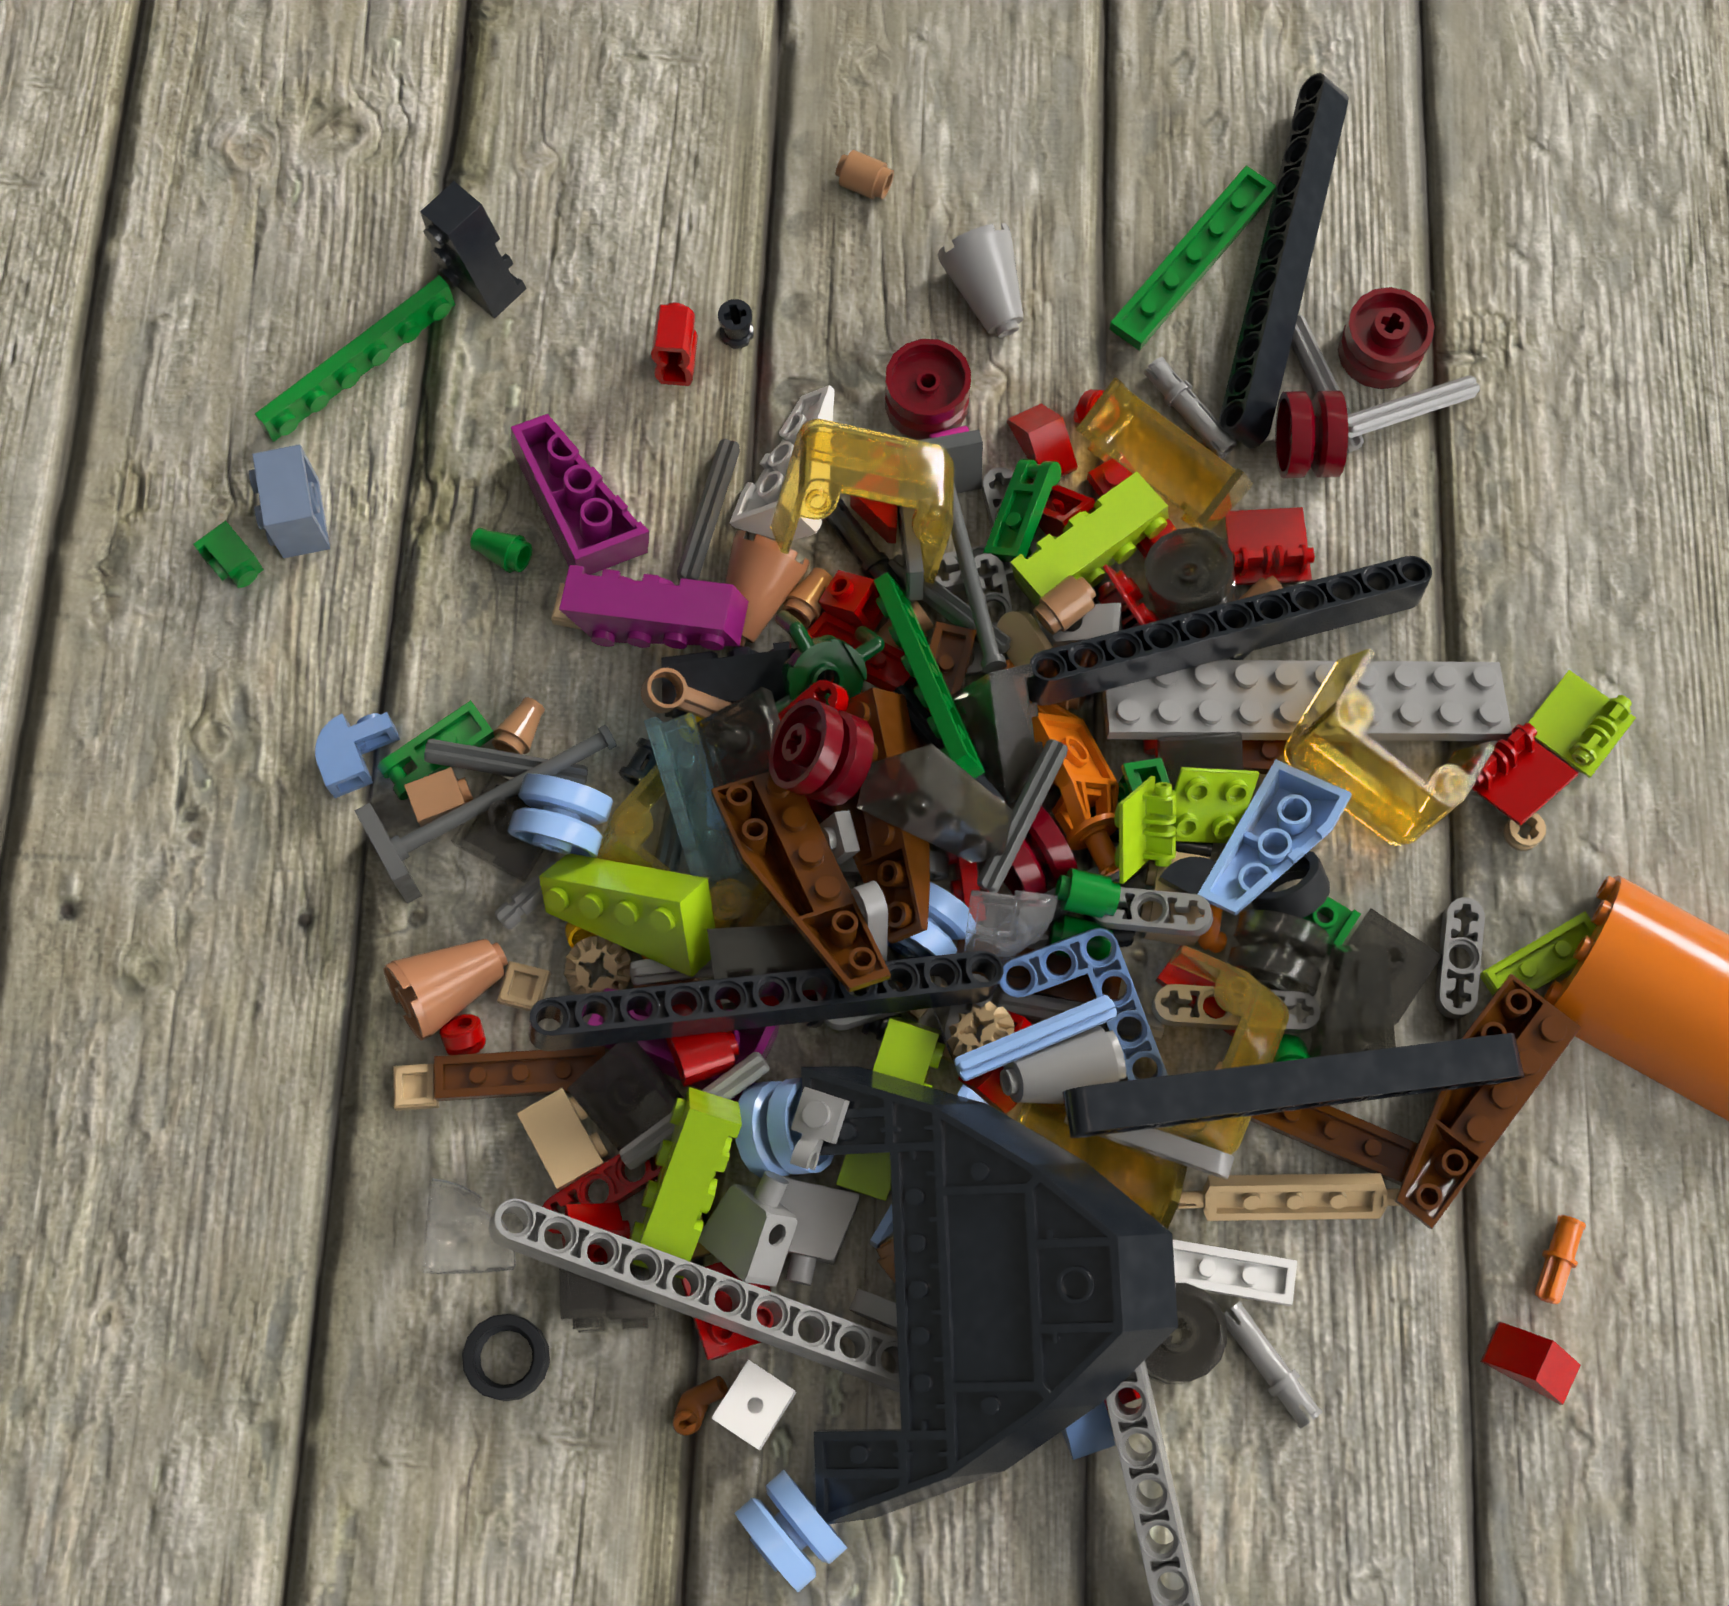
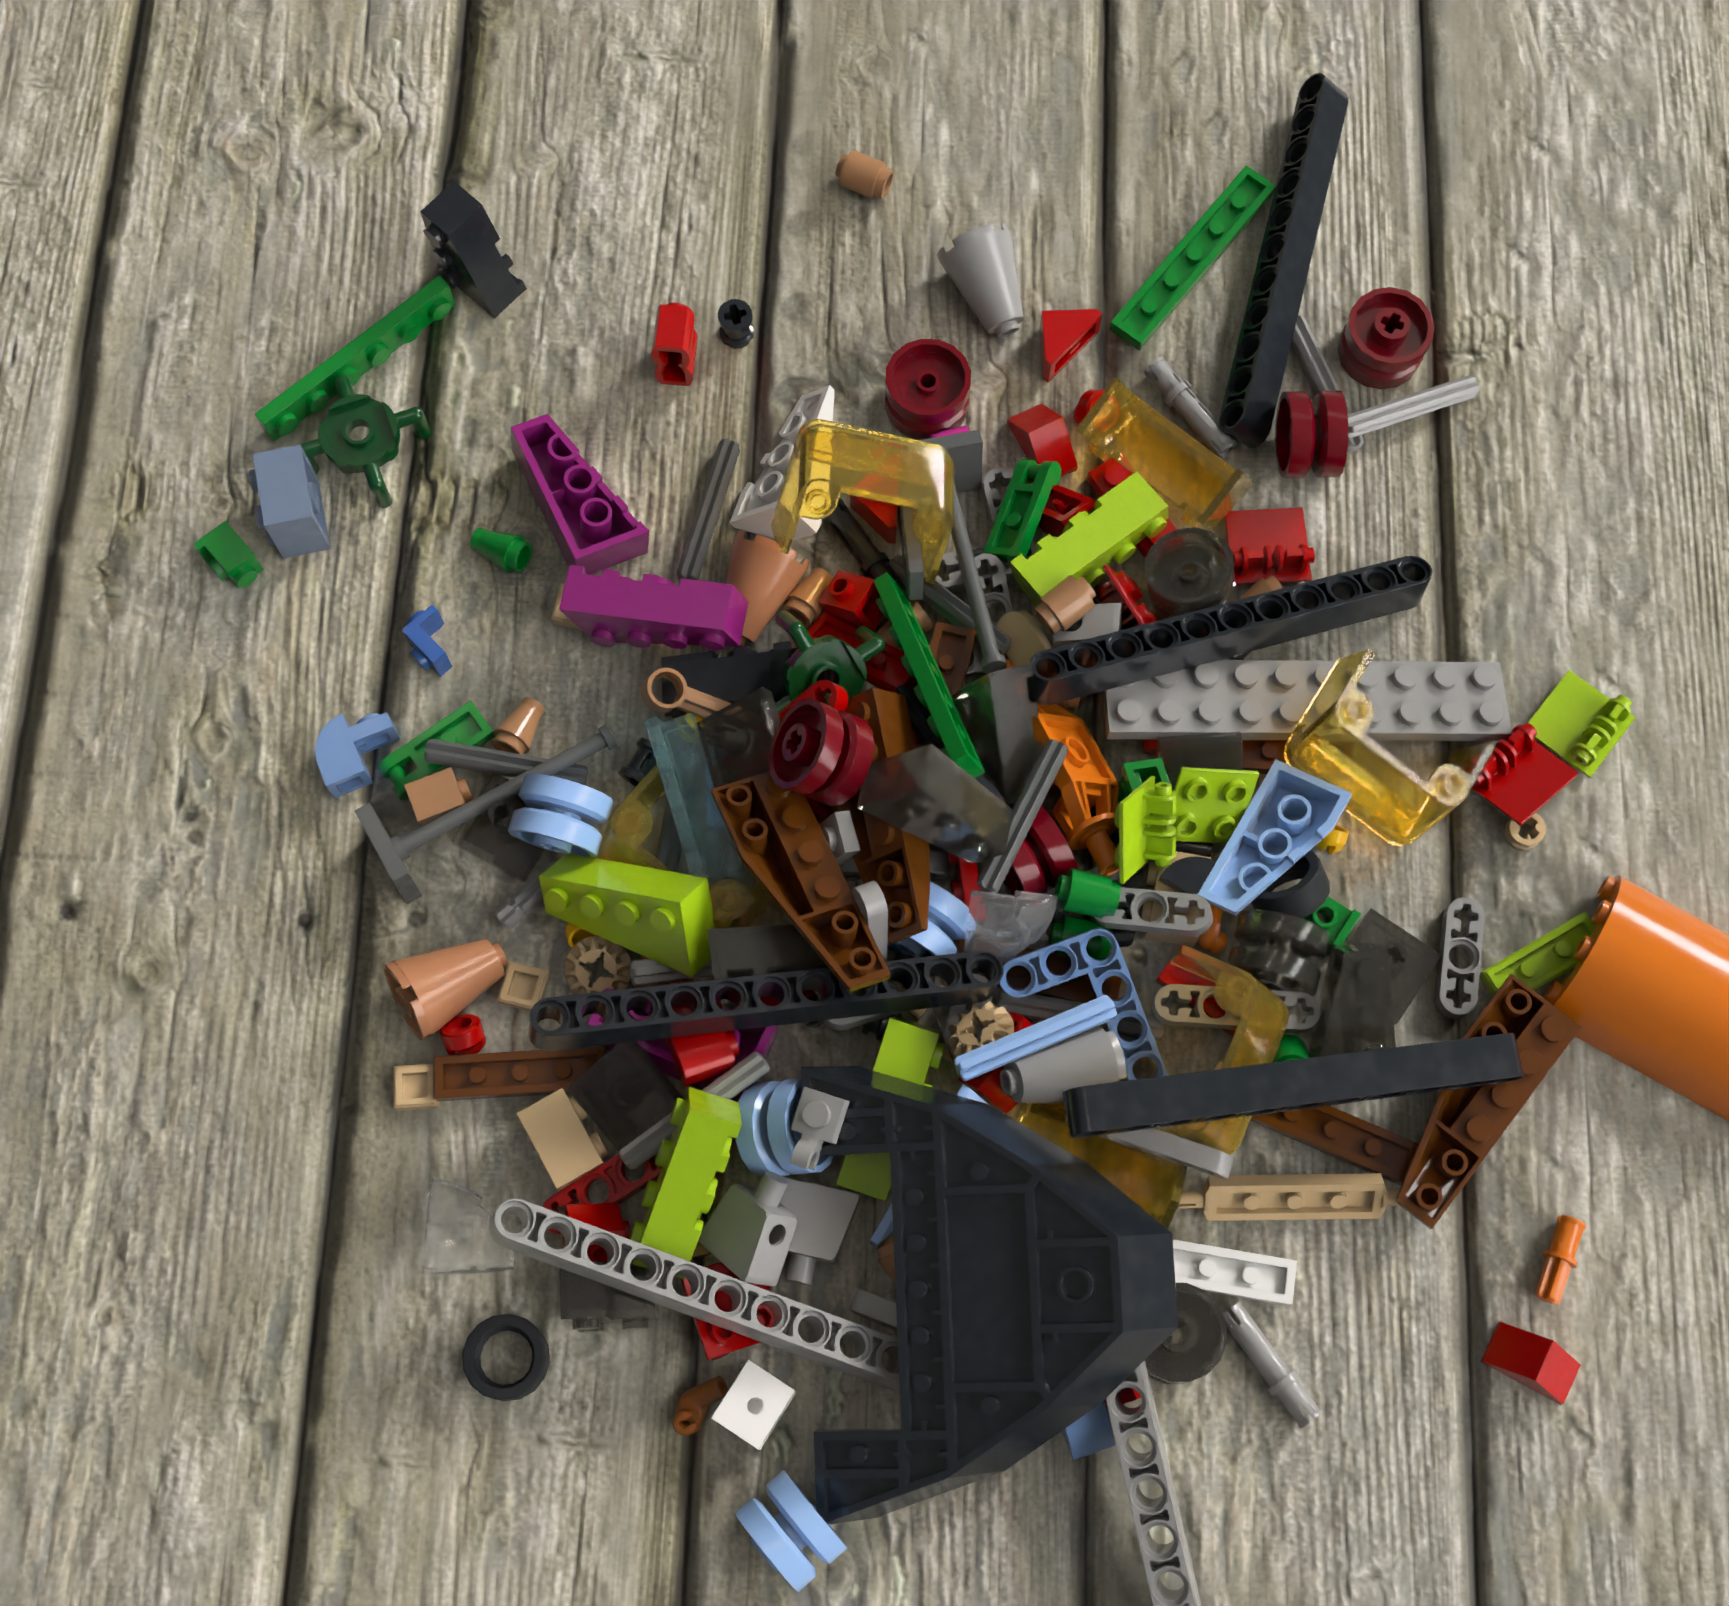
none -> dark green plate [300,375,431,508]
none -> blue bracket [402,605,452,677]
none -> red slope [1039,309,1103,383]
none -> yellow hinge [1315,825,1349,854]

